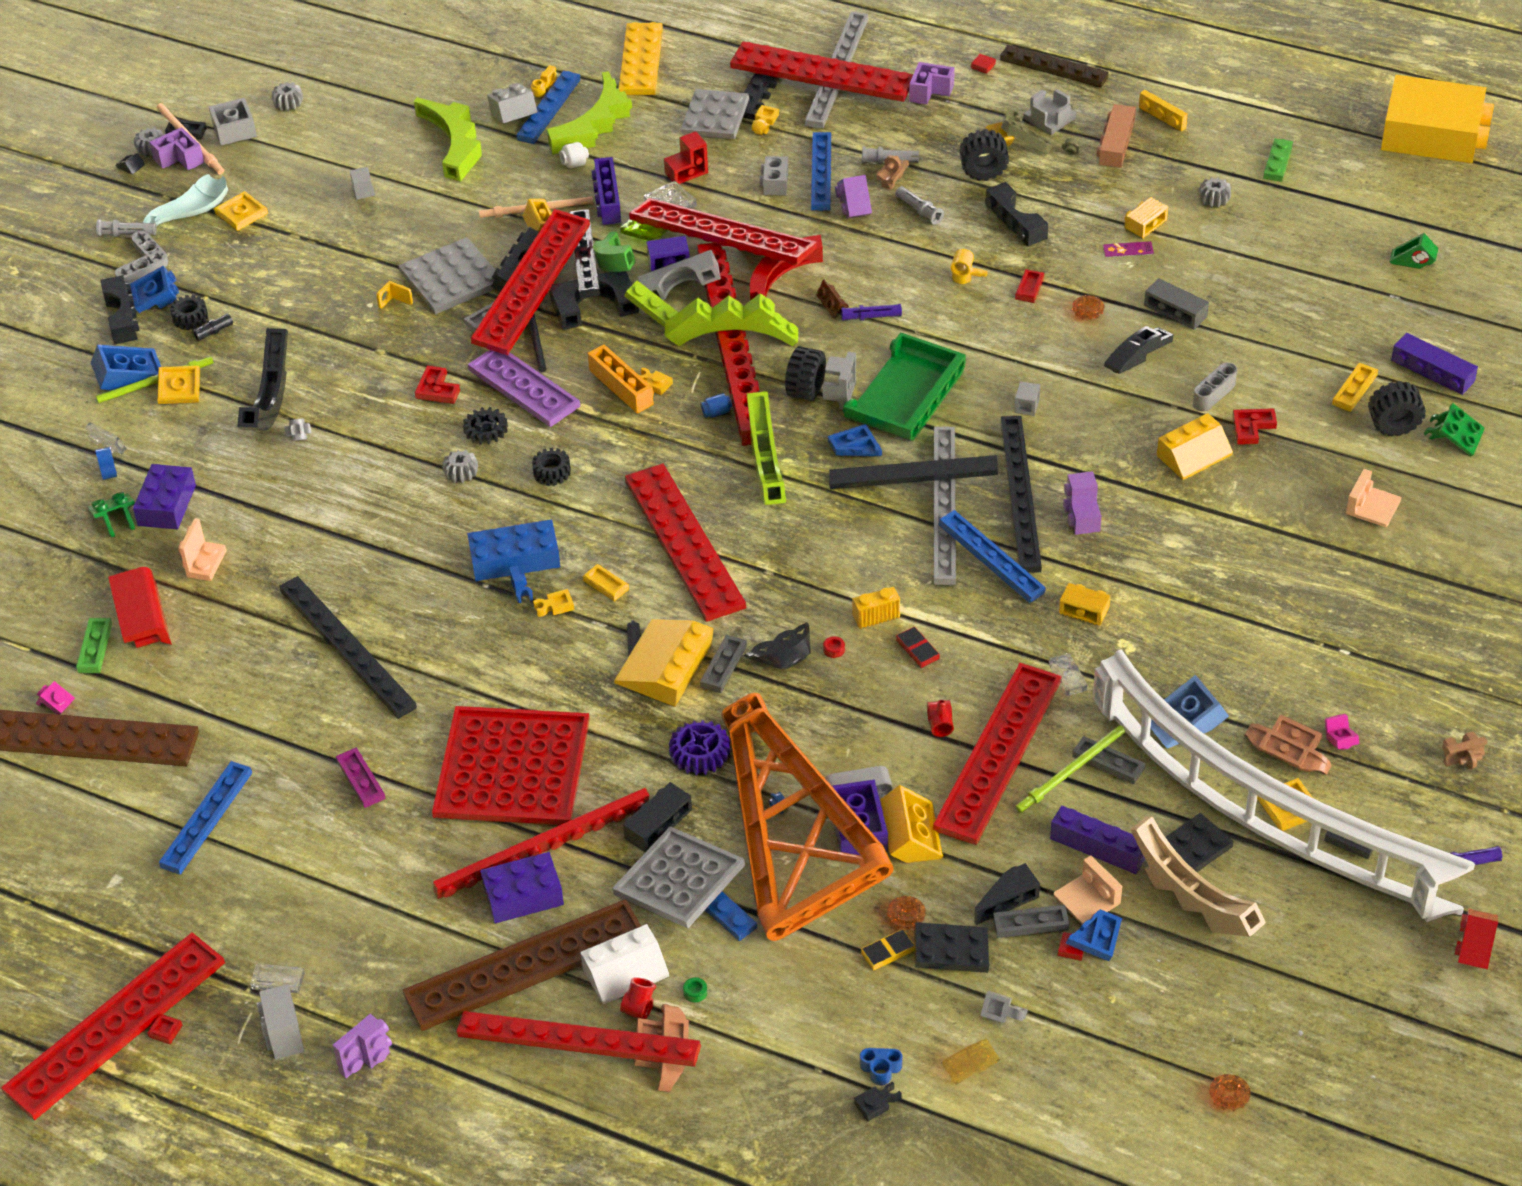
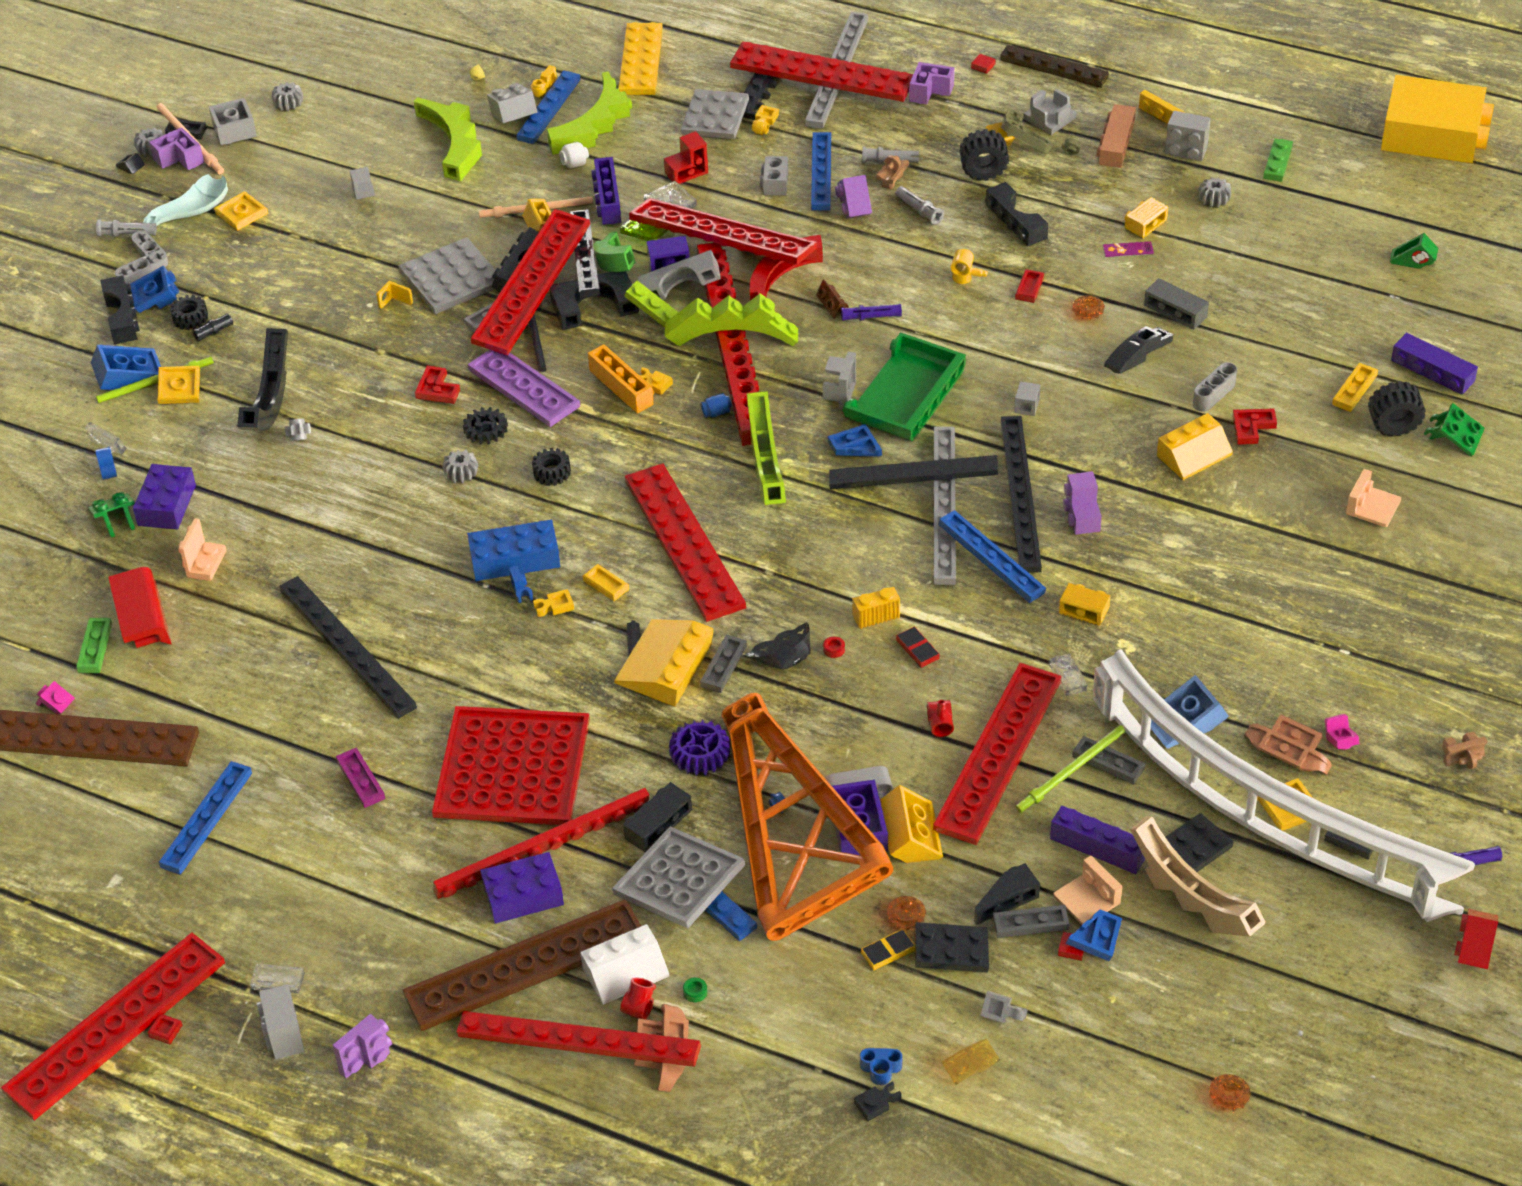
black tyre [785,346,826,401] -> none
none -> light yellow hinge [470,64,485,80]
none -> light grey brick [1165,111,1211,161]

